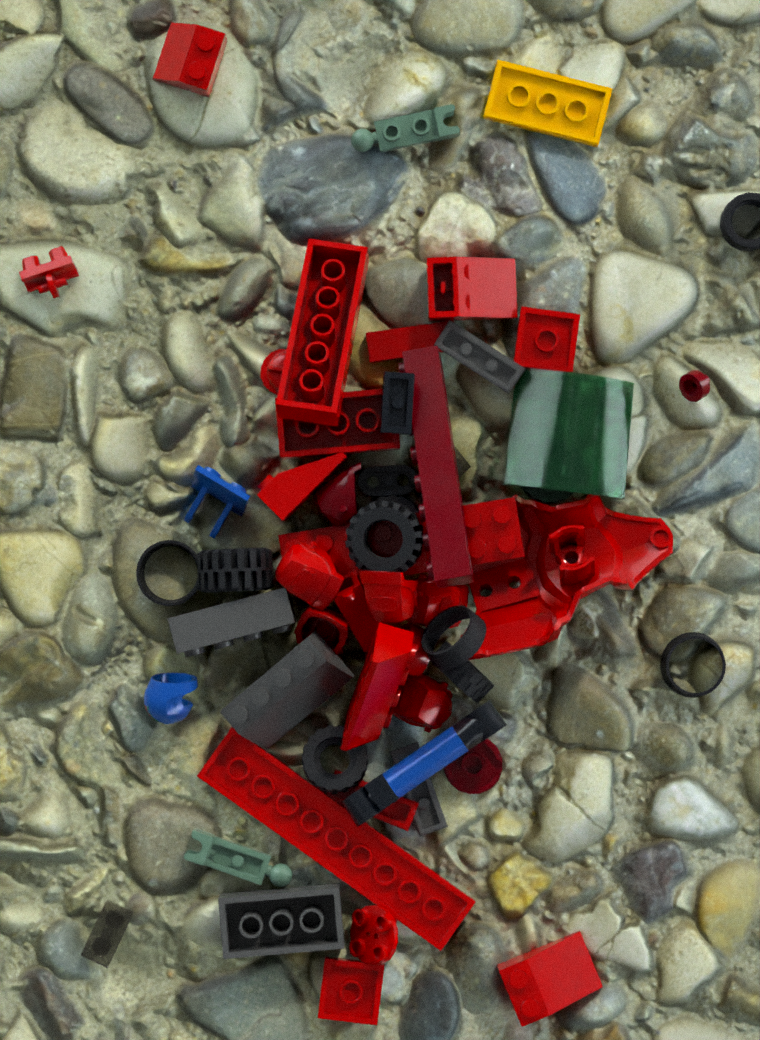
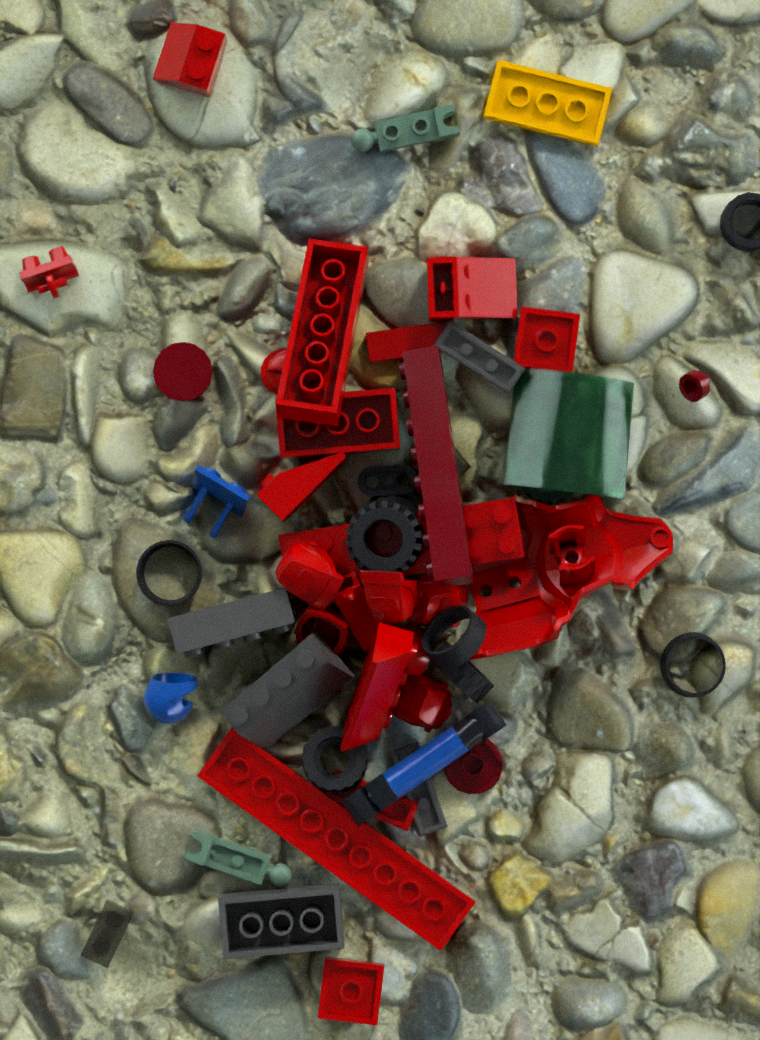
black tyre [197,548,274,593] -> none
dark red helmet [312,462,362,527] -> none
red plate [349,905,398,965] -> none
black plate [380,371,415,435] -> none
red slope [497,931,603,1027] -> none
none -> dark red tile [153,342,213,402]

